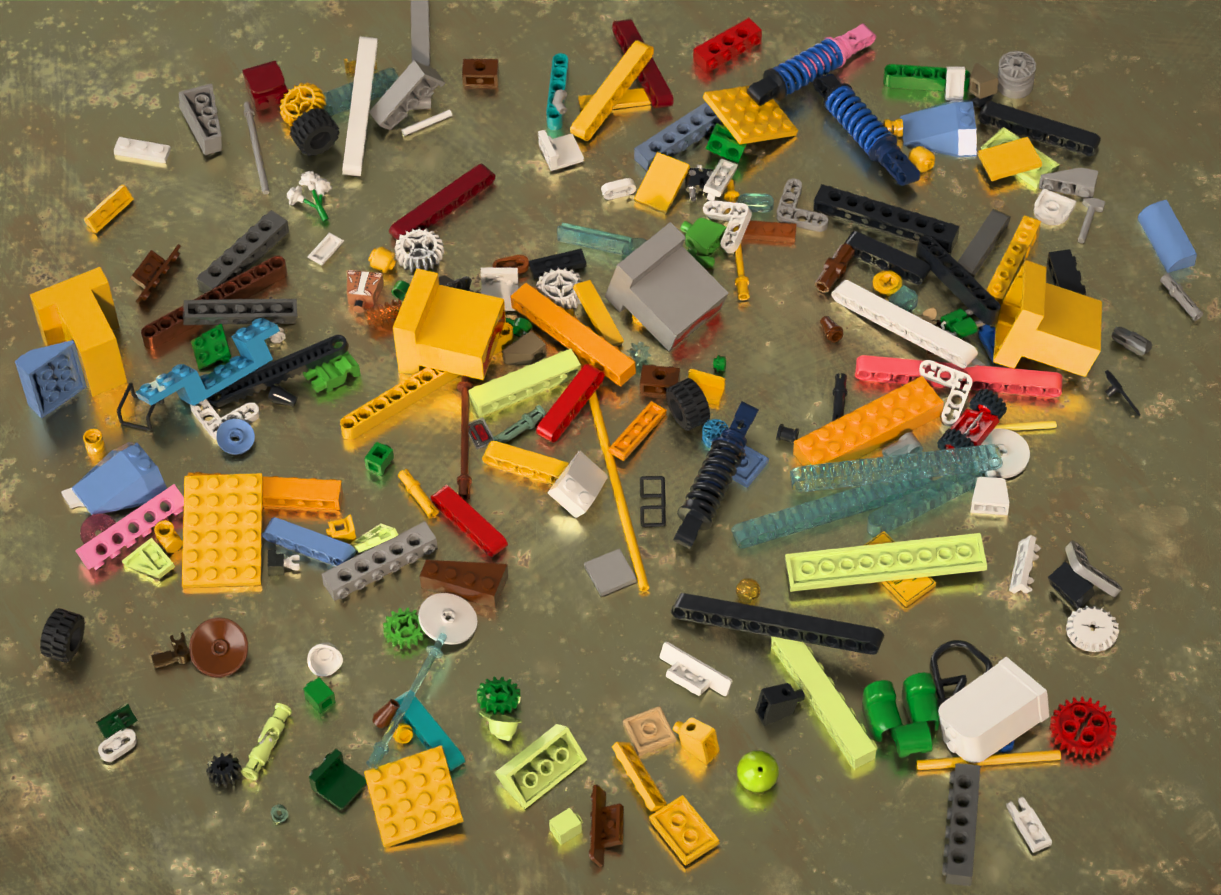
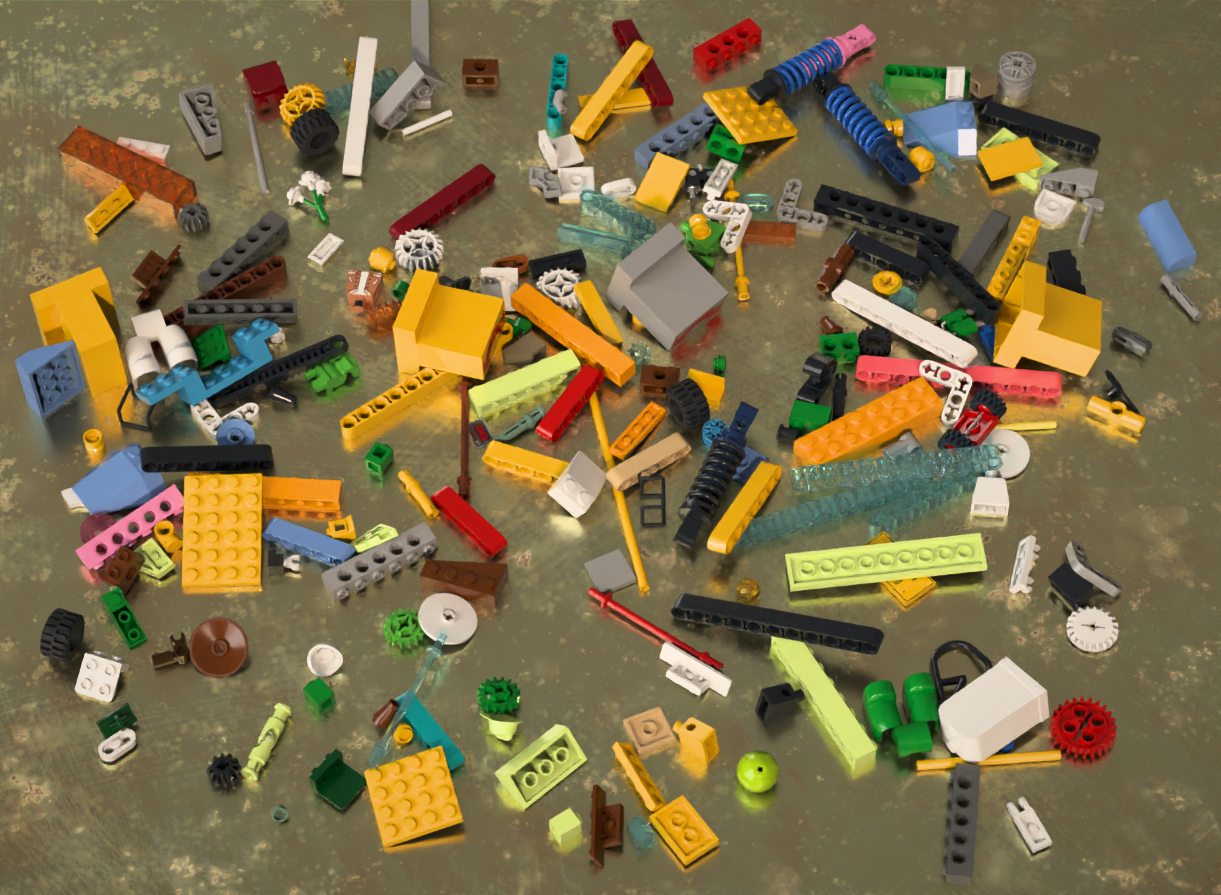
none -> clear orange brick [57,125,197,219]
none -> white bracket [75,650,130,702]
none -> green slope [99,587,147,649]
none -> reddish brown brick [102,545,145,594]
none -> white piece [125,309,198,389]
none -> black beam [140,444,274,473]
none -> dark grey gear [178,202,209,233]
none -> light grey tile [529,167,563,198]
none -> white tile [558,166,595,200]
none -> clear light blue beam [580,189,656,243]
none -> red bar [588,587,724,672]
none -> tan beam [606,432,692,492]
none -> clear light blue brick [627,816,656,852]
none -> yellow wheel [689,214,711,240]
none -> yellow beam [707,461,782,554]
none -> green brick [789,400,832,433]
none -> black connector [795,352,838,404]
none -> green brick [818,332,860,363]
none -> black tyre [858,325,892,357]
none -> clear light blue bar [868,80,956,172]
none -> yellow piece [1087,395,1147,433]

